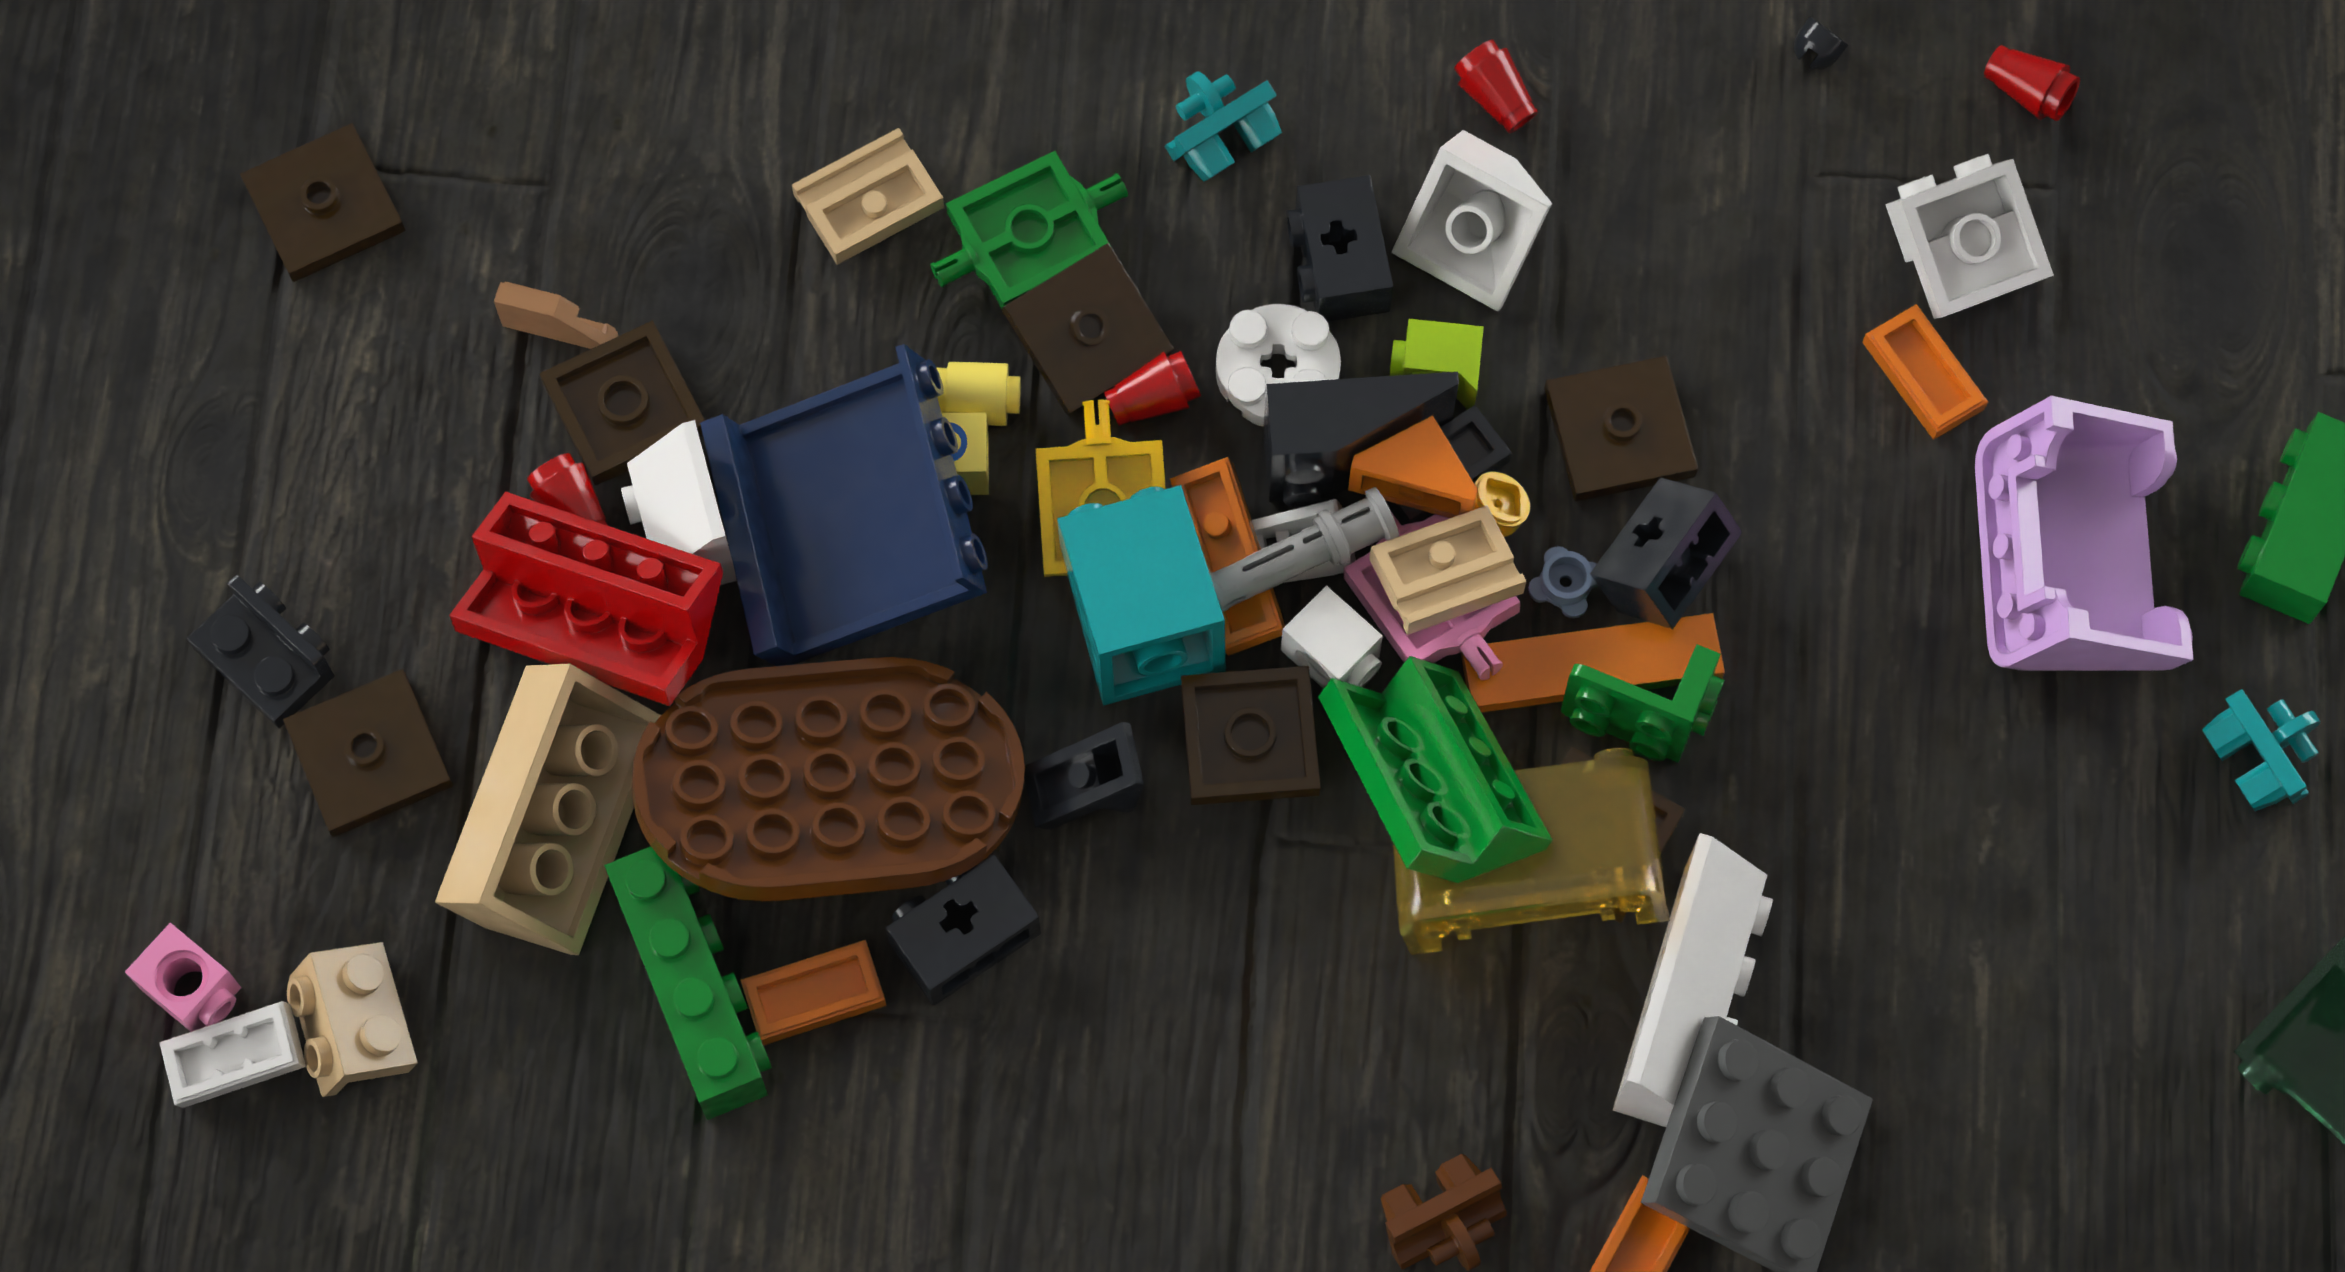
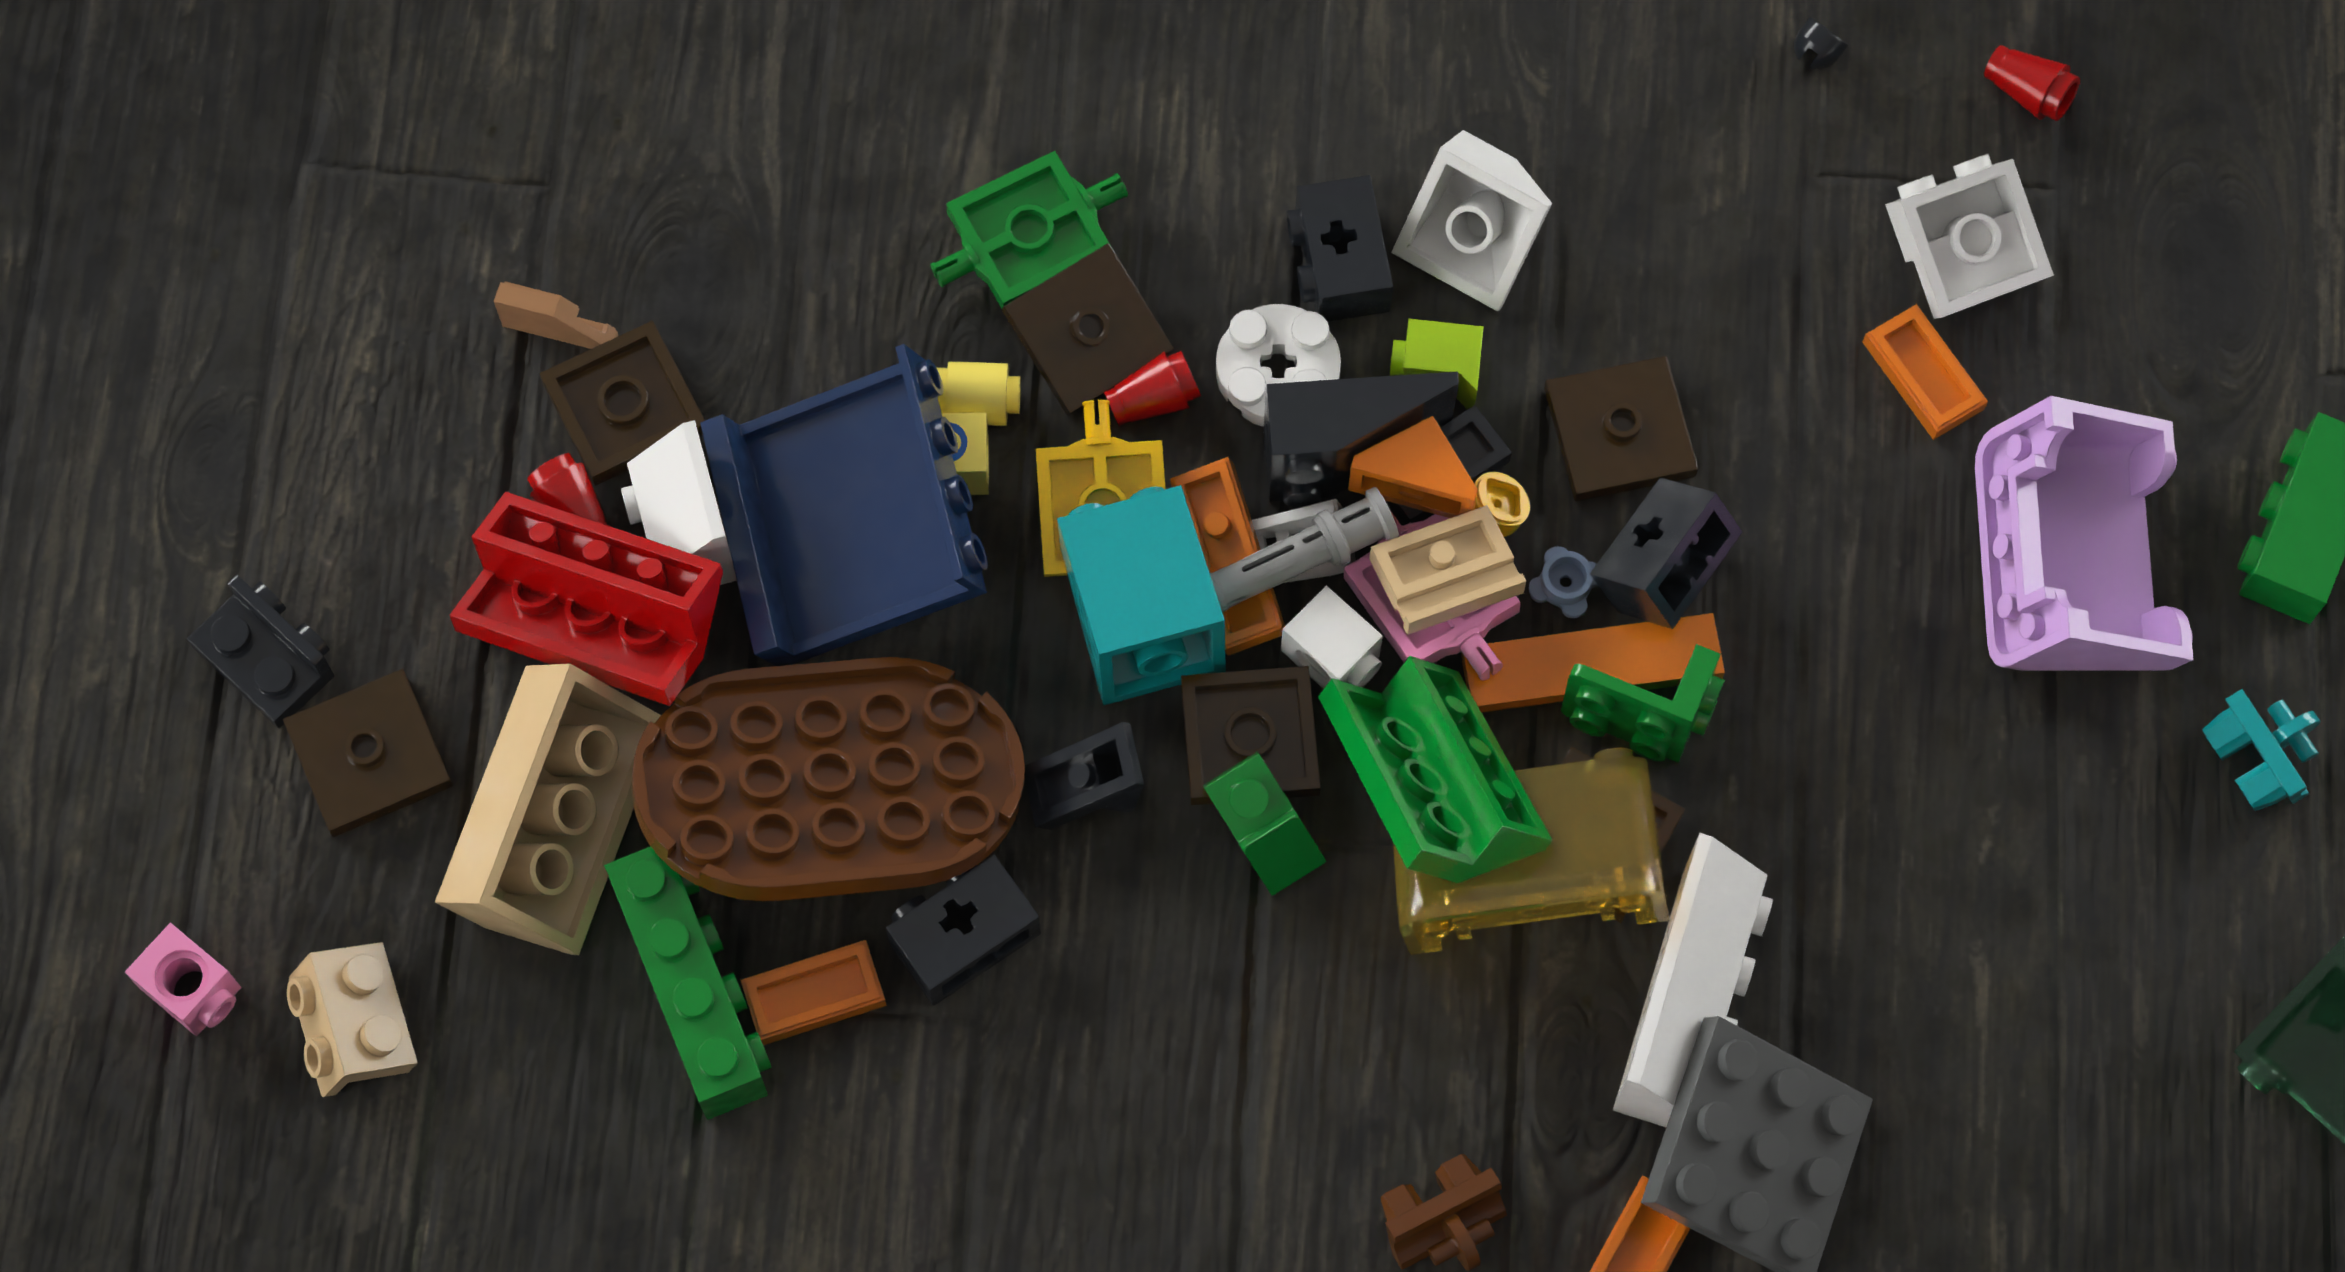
white plate [159,1001,306,1108] -> none
dark brown plate [240,123,406,282] -> none
tan plate [792,128,944,265] -> none
teal hips [1164,71,1282,182] -> none
red cone [1454,39,1538,134] -> none
none -> green slope [1203,751,1327,896]

